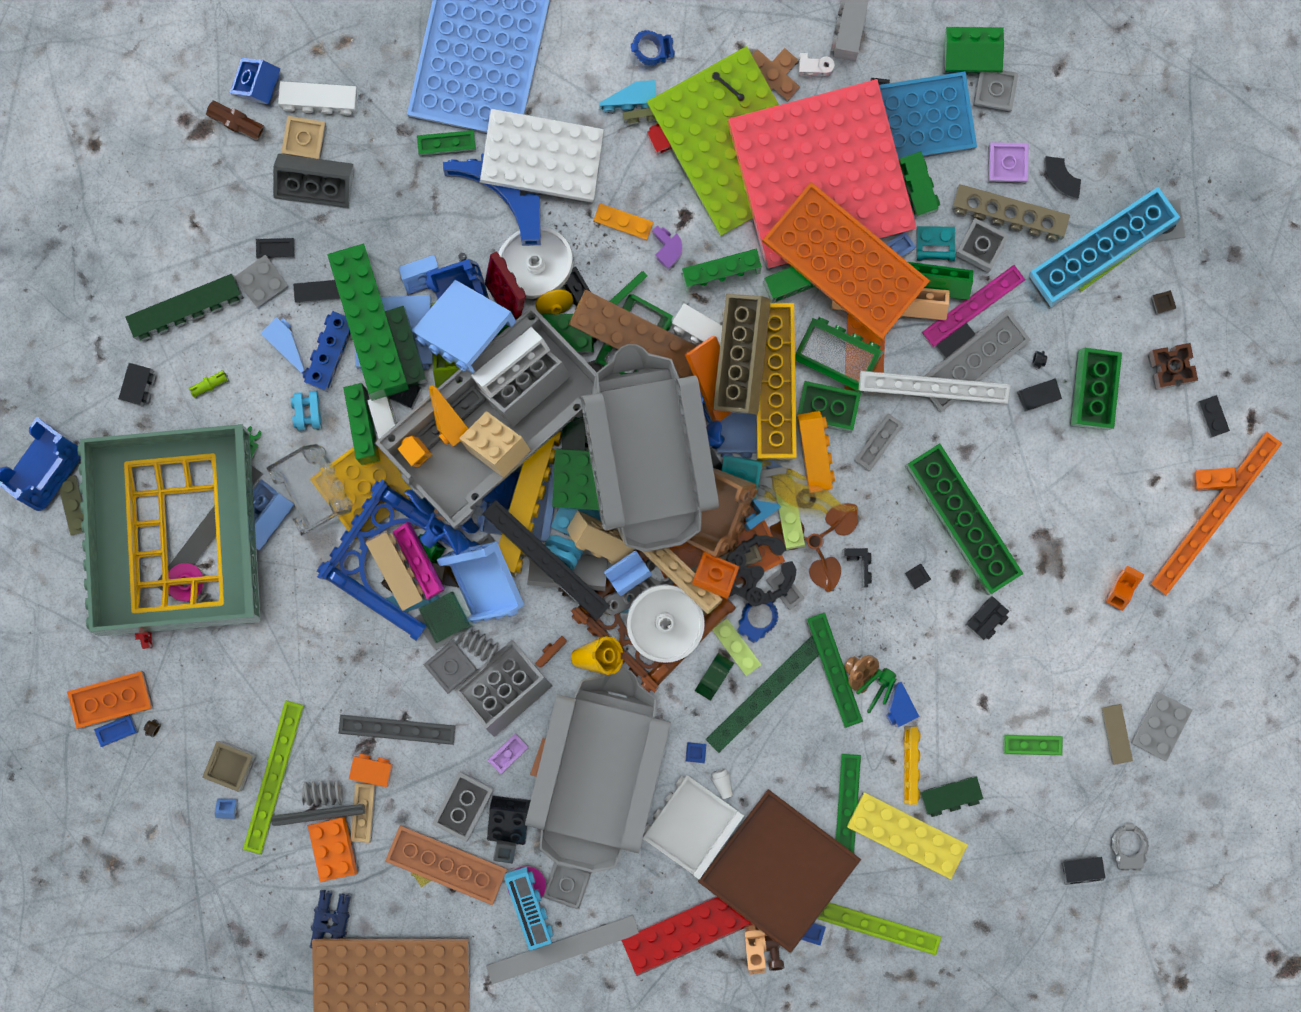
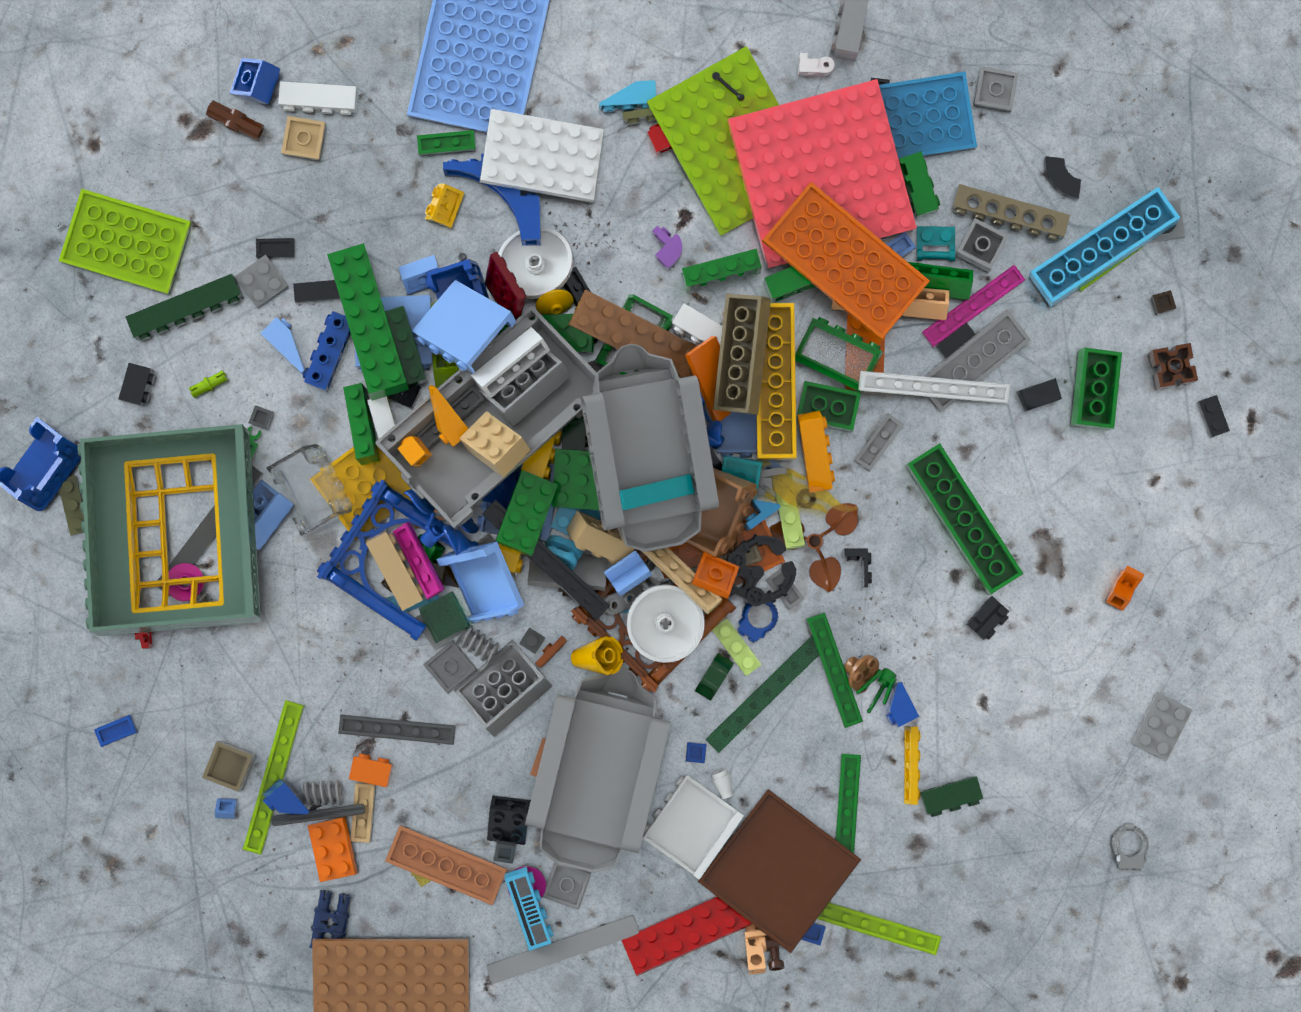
orange plate [67,671,152,729] -> none
dark brown plate [143,719,161,738] -> none
dark grey slope [273,154,353,208] -> none
medium azure brick [291,391,322,431] -> none
light grey brick [432,771,495,842] -> none
lavender plate [487,733,529,774] -> none
light orange plate [593,203,654,241] -> none
green tile [609,271,648,305] -> none
blue piece [630,30,675,66] -> none
medium nougat plate [752,48,800,102] -> none
light yellow plate [847,792,968,879] -> none
black tile [904,563,931,590] -> none
green slope [944,27,1004,72] -> none
lavender plate [989,142,1029,182] -> none
bright green tile [1004,735,1063,756] -> none
black plate [1032,351,1047,369] -> none
black hinge [1062,857,1106,885] -> none
dark tan tile [1102,704,1133,765] -> none
orange plate [1150,432,1282,596] -> none
orange plate [1196,467,1237,491] -> none
none -> lime plate [58,188,192,295]
none -> dark grey plate [248,405,274,430]
none -> blue slope [262,779,309,814]
none -> yellow bracket [425,184,465,228]
none -> green plate [495,470,558,557]
none -> dark grey plate [519,627,545,654]
none -> teal tile [619,474,694,510]

